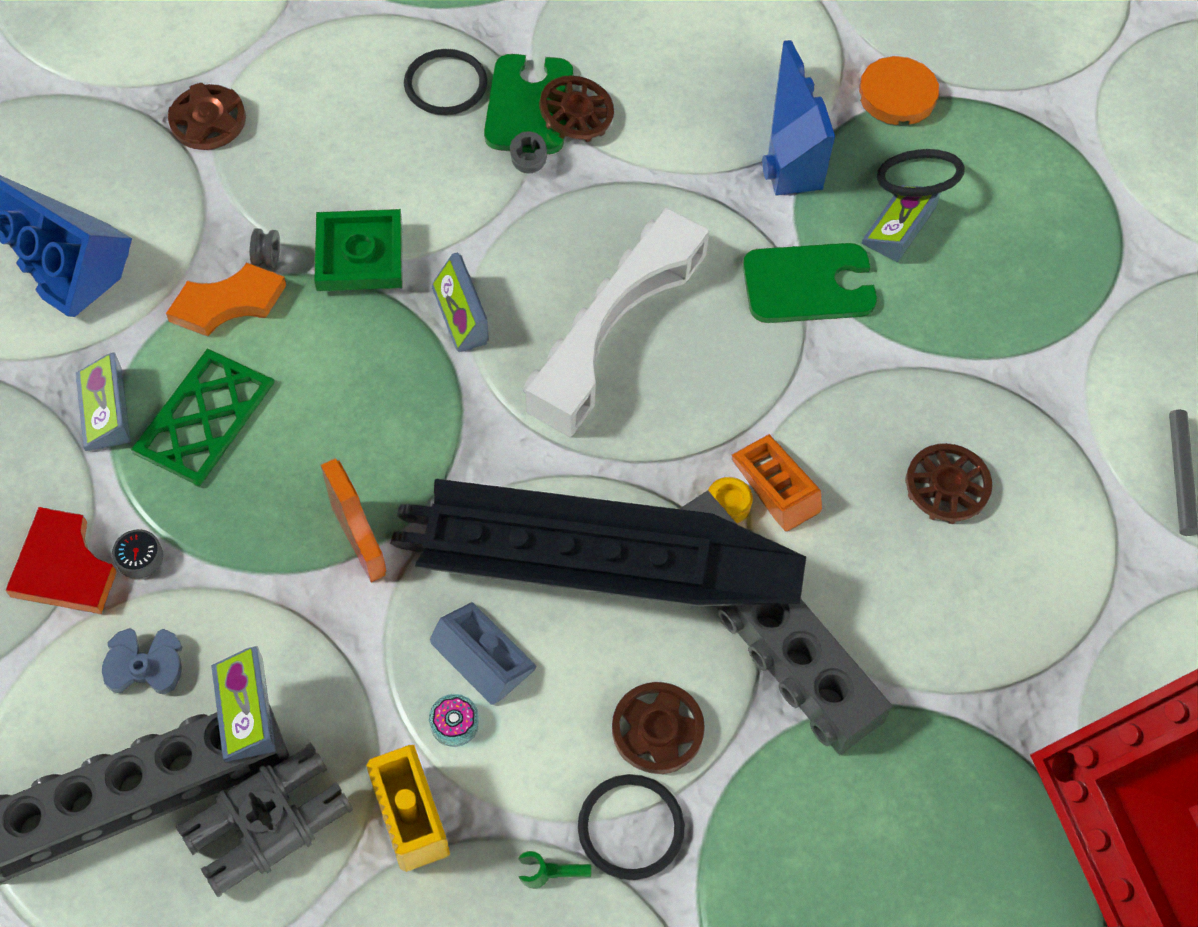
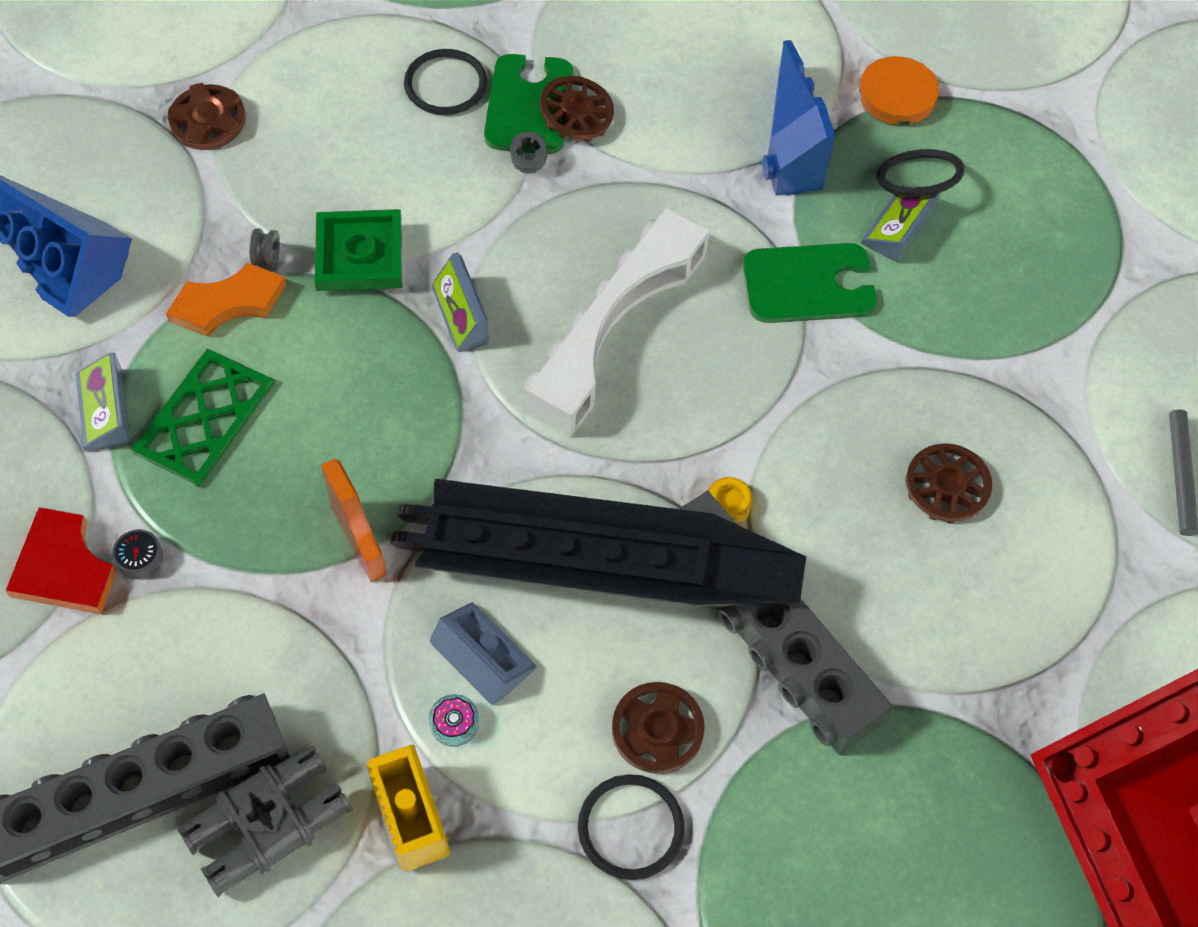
sand blue piece [102,628,183,695] -> none
slope [211,646,276,762] -> none
green hand [518,851,591,889] -> none
orange slope [732,434,822,531] -> none

